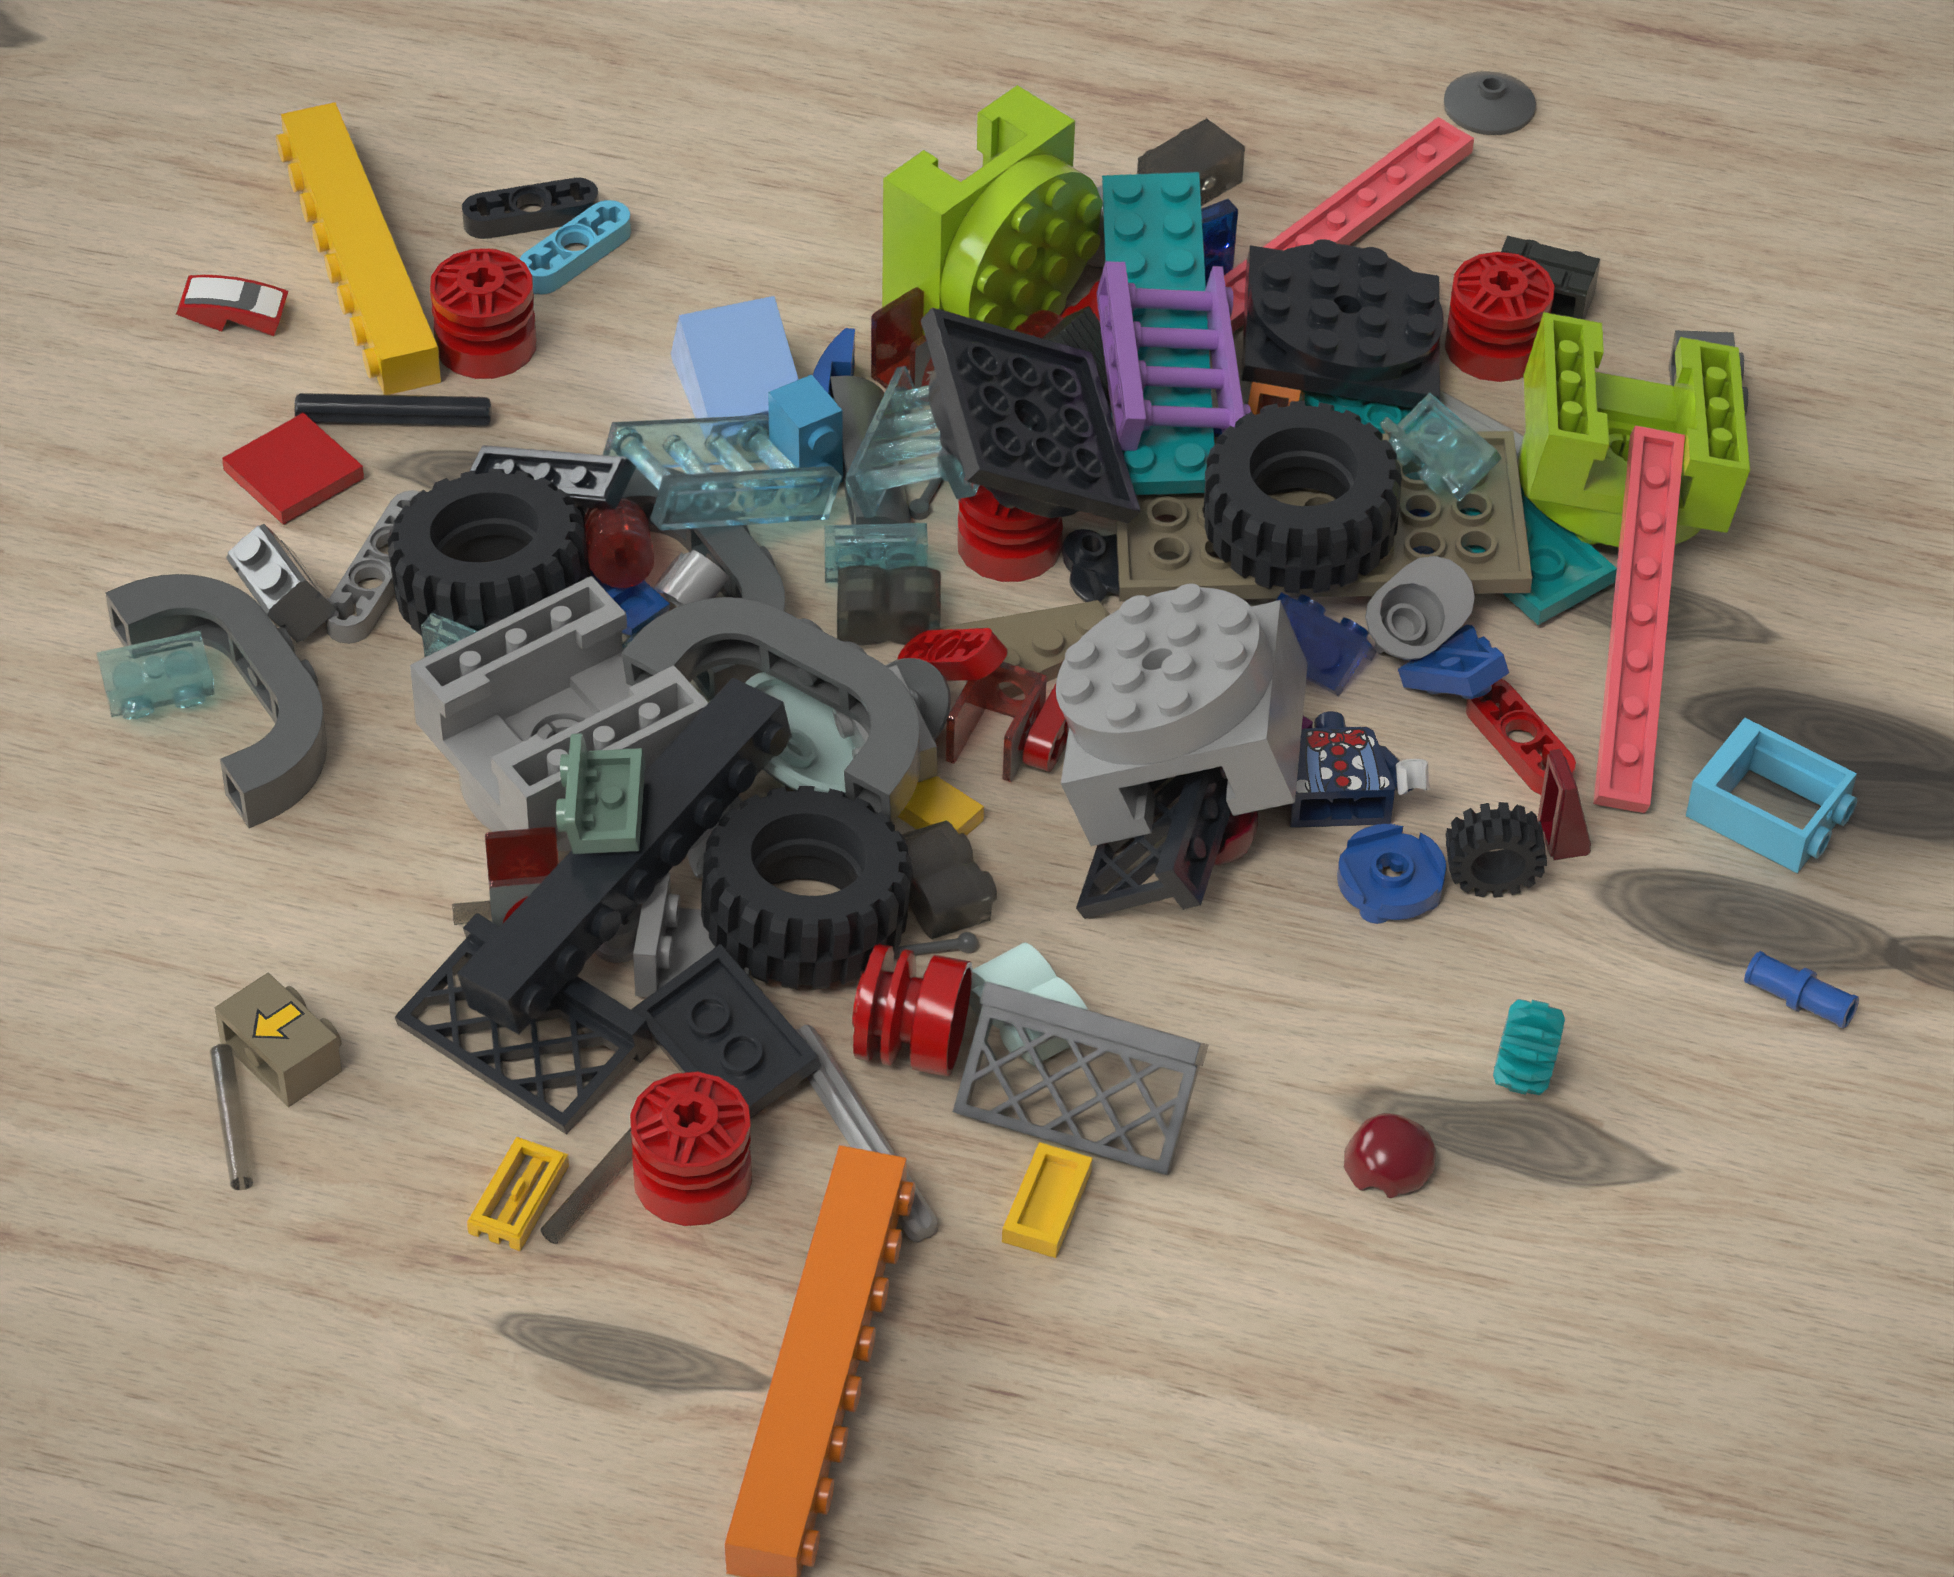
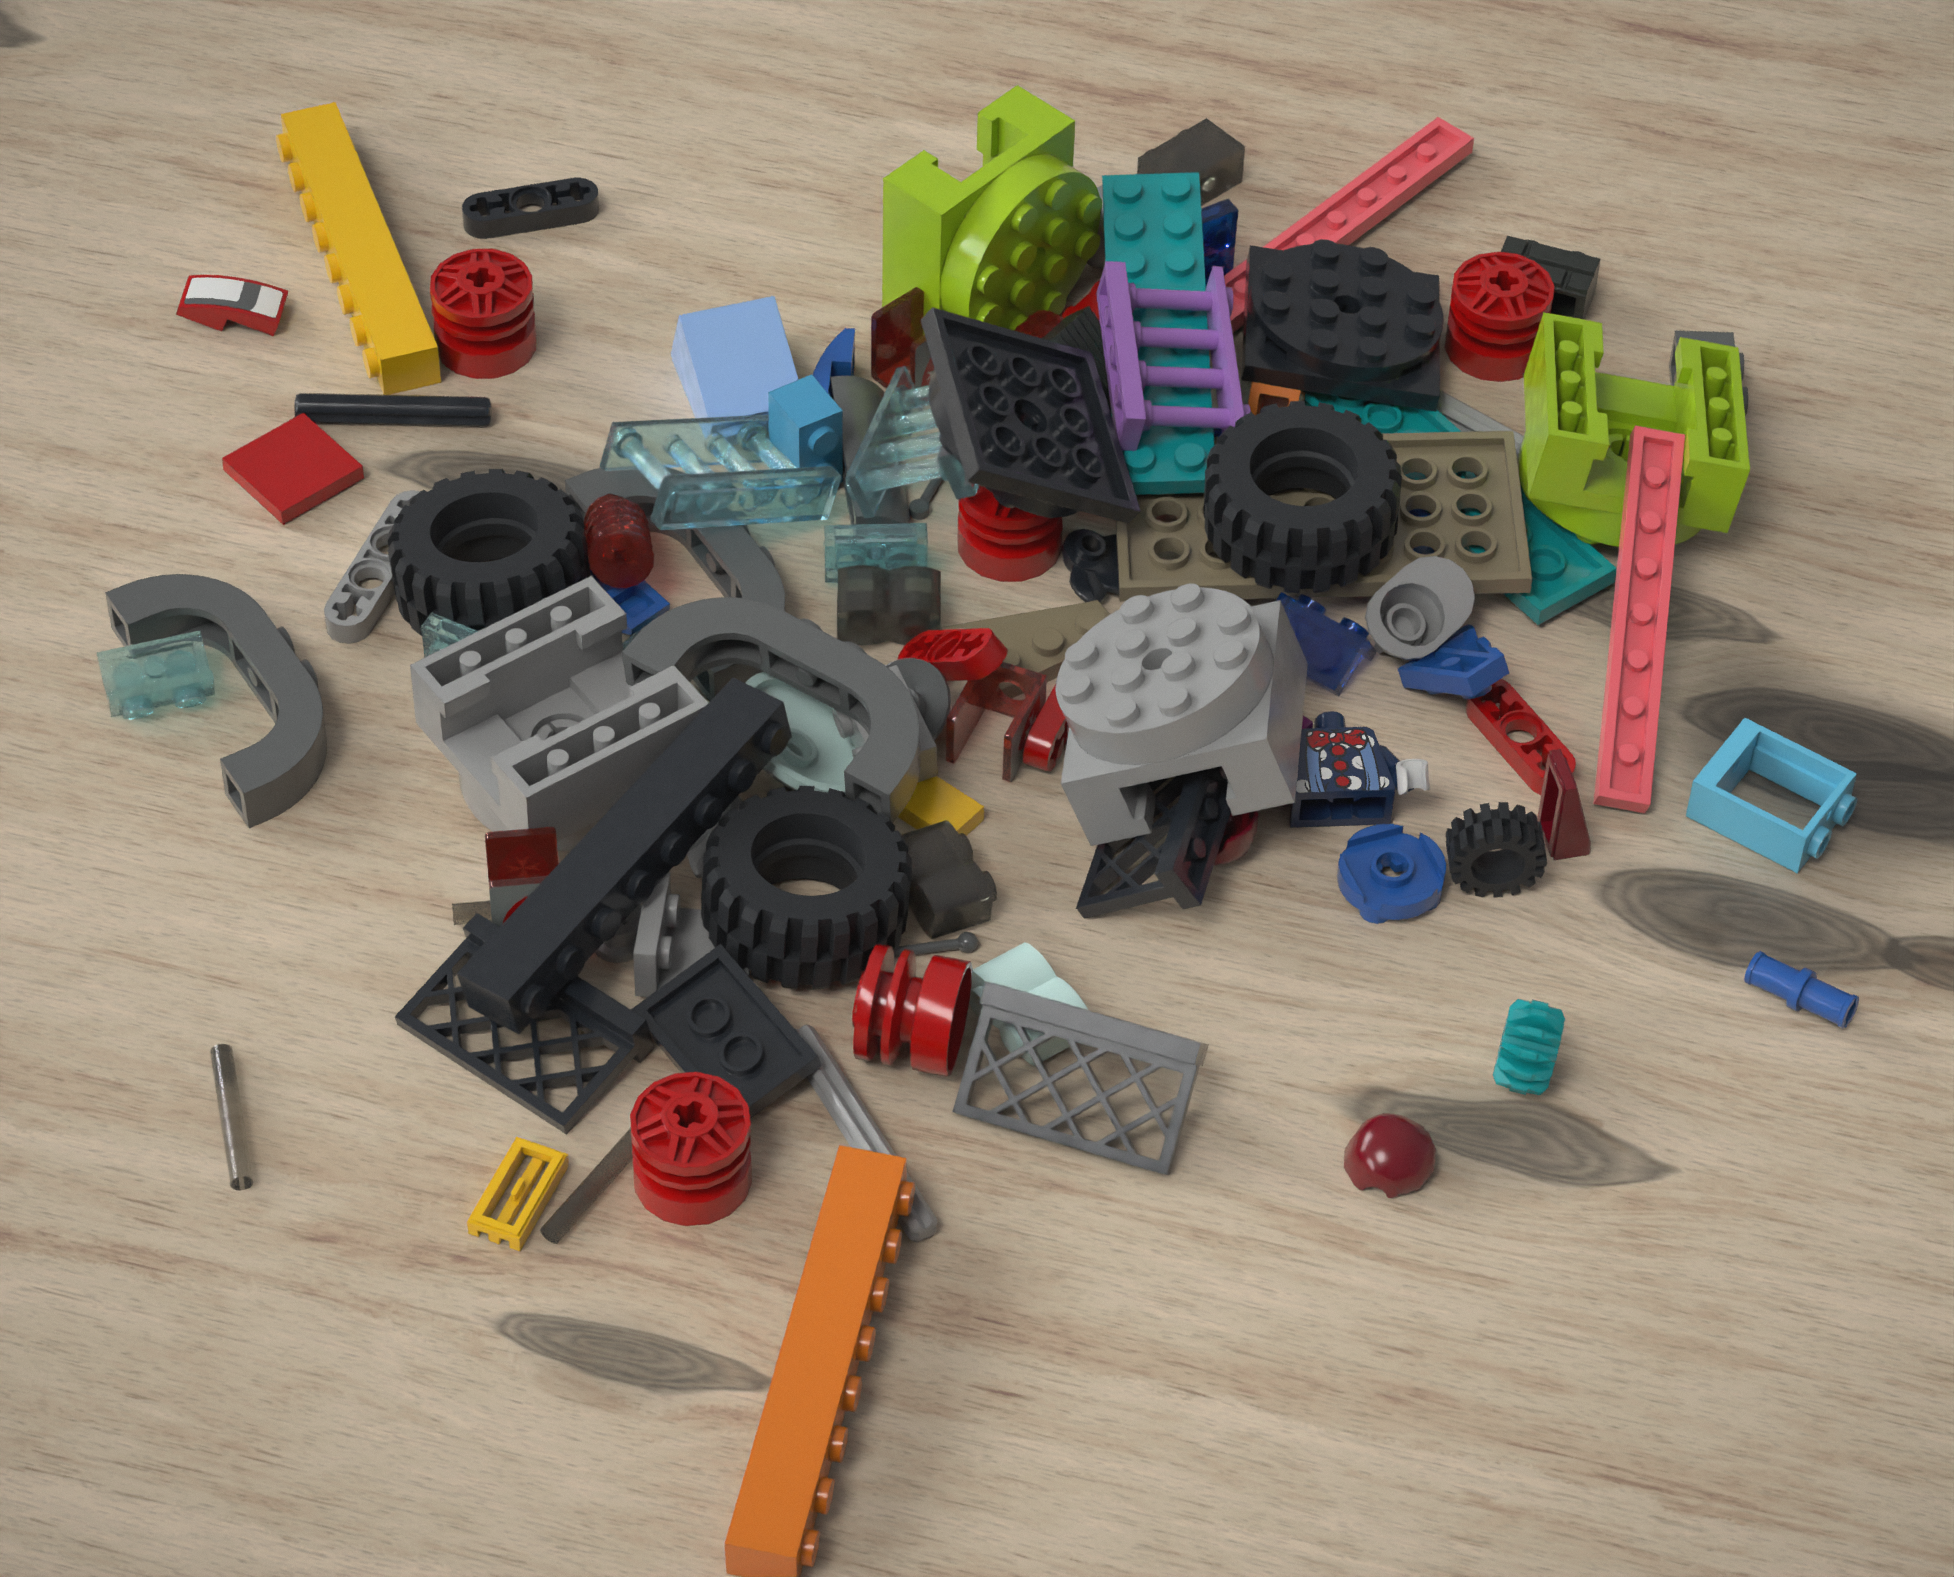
dark tan brick [215,972,342,1108] -> none
dark grey brick [226,524,336,642] -> none
black tile [470,445,636,510] -> none
medium azure beam [520,200,631,294] -> none
sand green bracket [556,733,646,854] -> none
light grey piece [654,550,729,607] -> none
yellow tile [1002,1142,1093,1258] -> none
clear light blue bracket [1380,393,1502,501] -> none
dark grey dish [1443,71,1536,135] -> none

